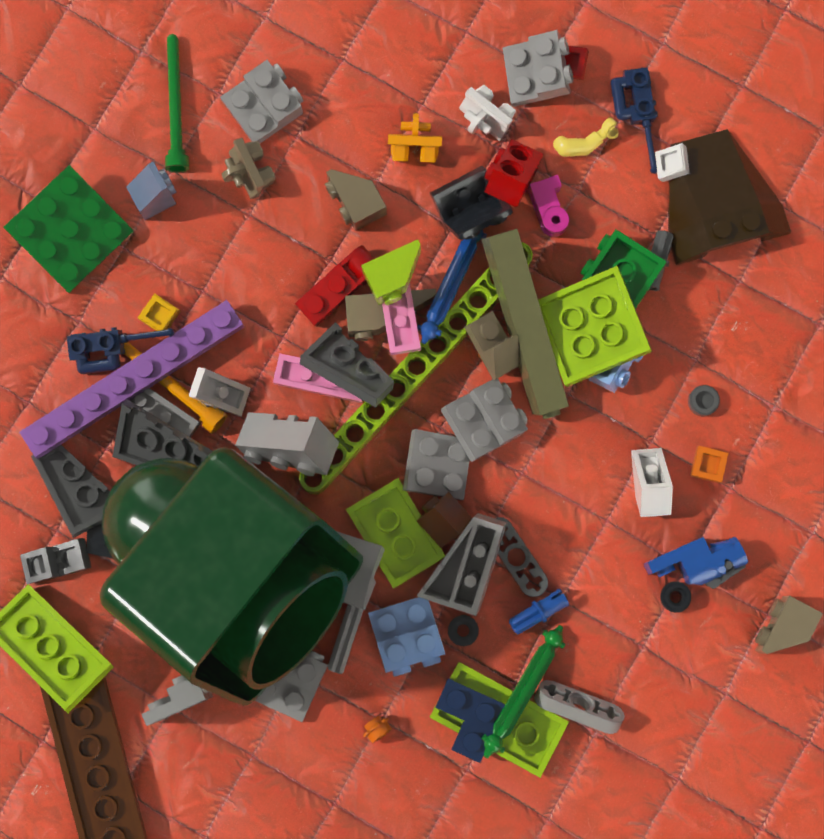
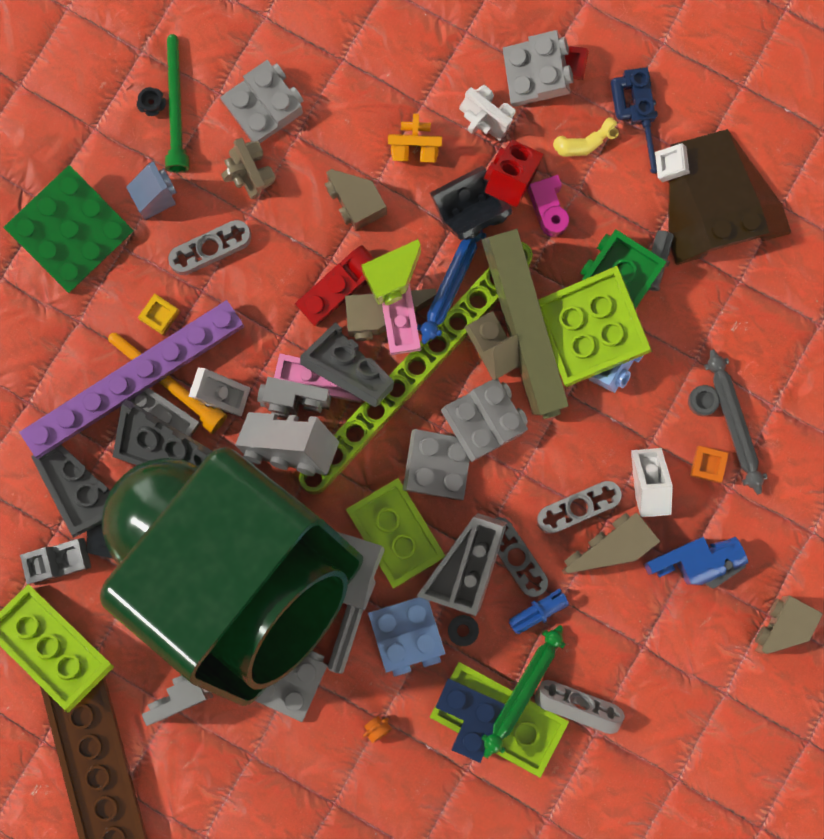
dark blue piece [67,327,174,374] -> none
reddish brown brick [417,492,472,548] -> none
black plate [660,581,691,613] -> none
none -> black plate [137,87,166,116]
none -> light grey beam [168,220,251,275]
none -> light grey plate [257,377,332,419]
none -> light grey beam [537,481,622,534]
none -> dark tan slope [562,512,660,574]
none -> dark grey wheel [704,349,767,495]

